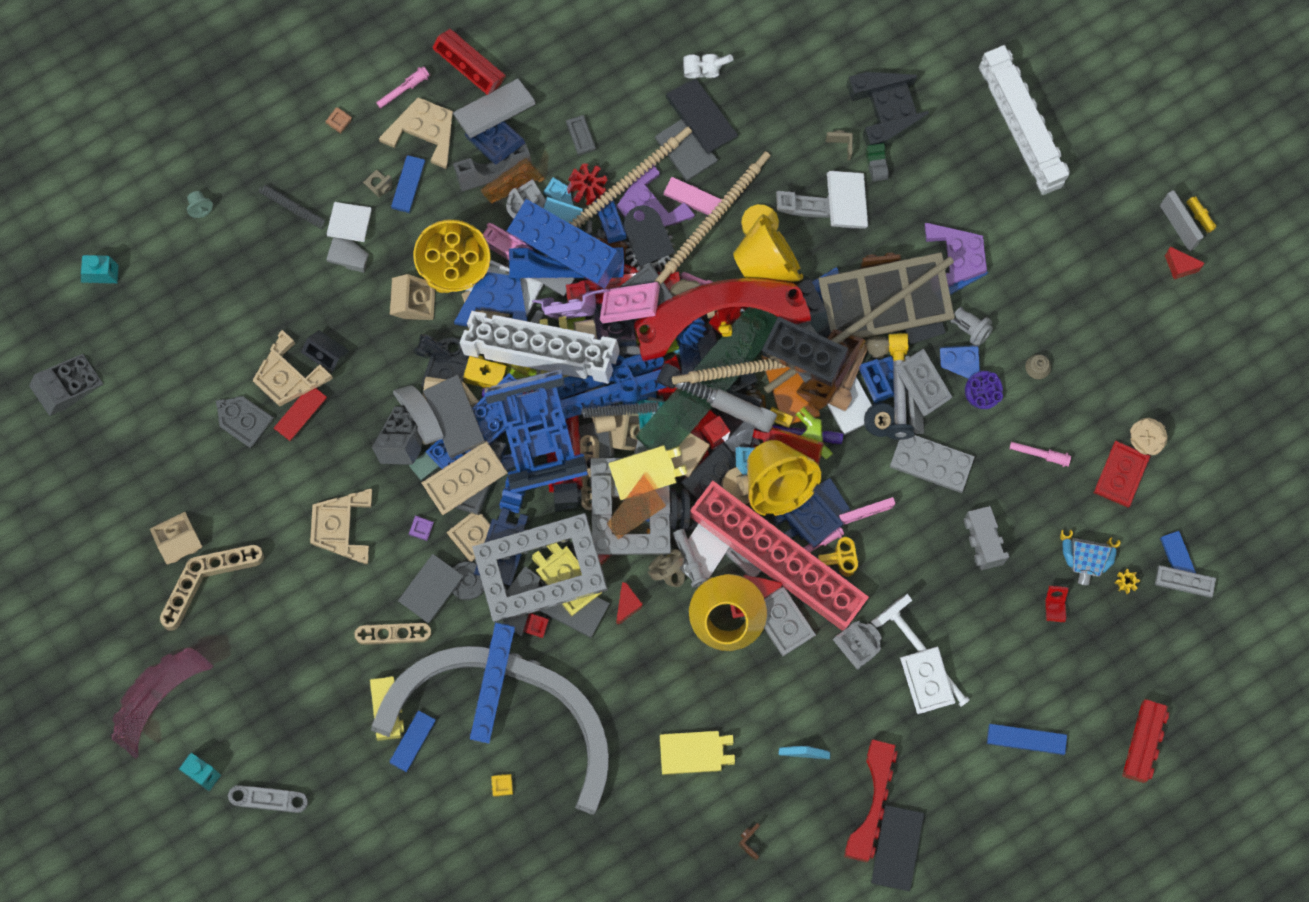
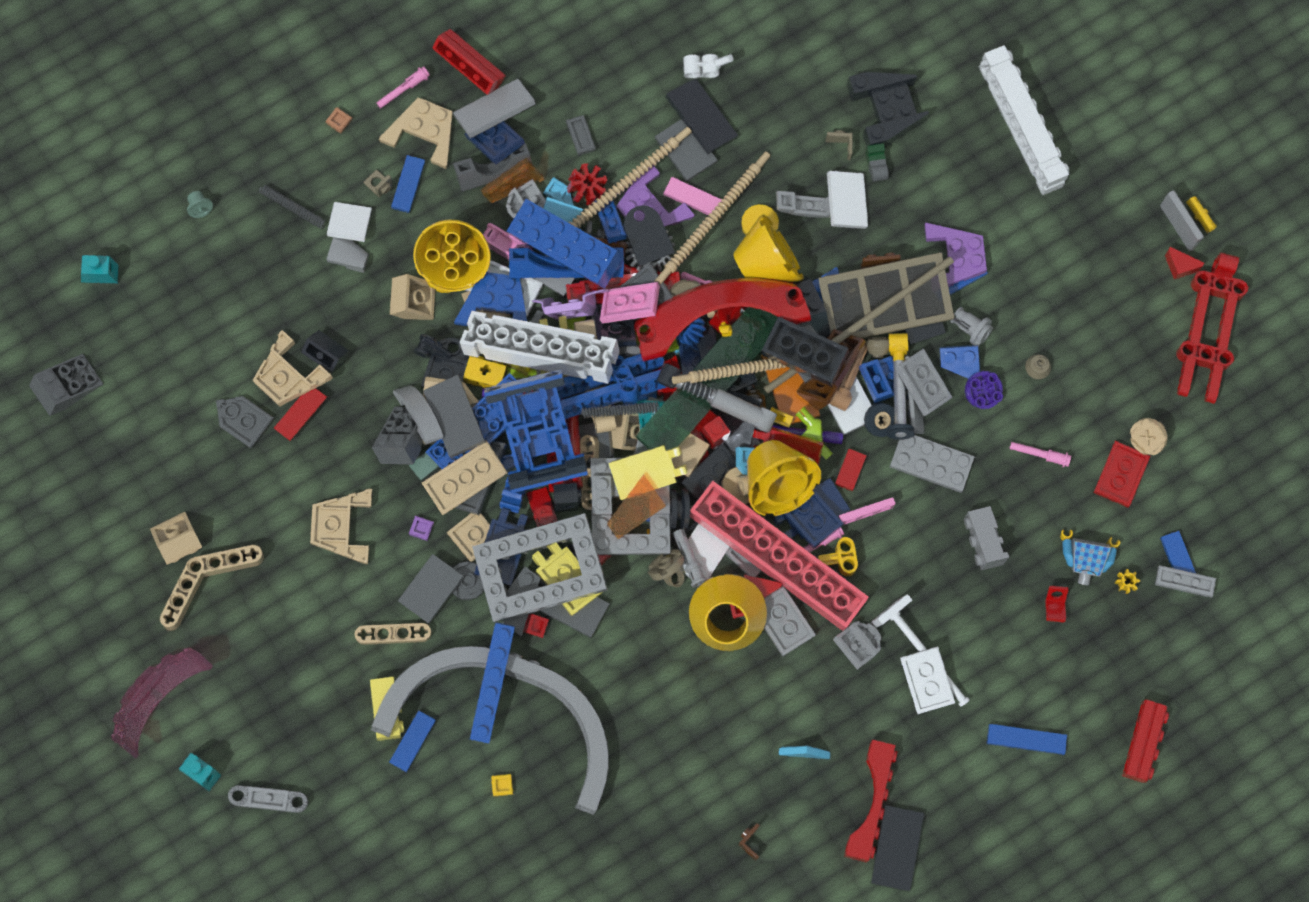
red slope [616,582,642,624] -> none
light yellow tile [660,731,735,775] -> none
none -> red piece [526,487,561,543]
none -> red tile [835,449,867,491]
none -> red beam [1176,252,1248,404]

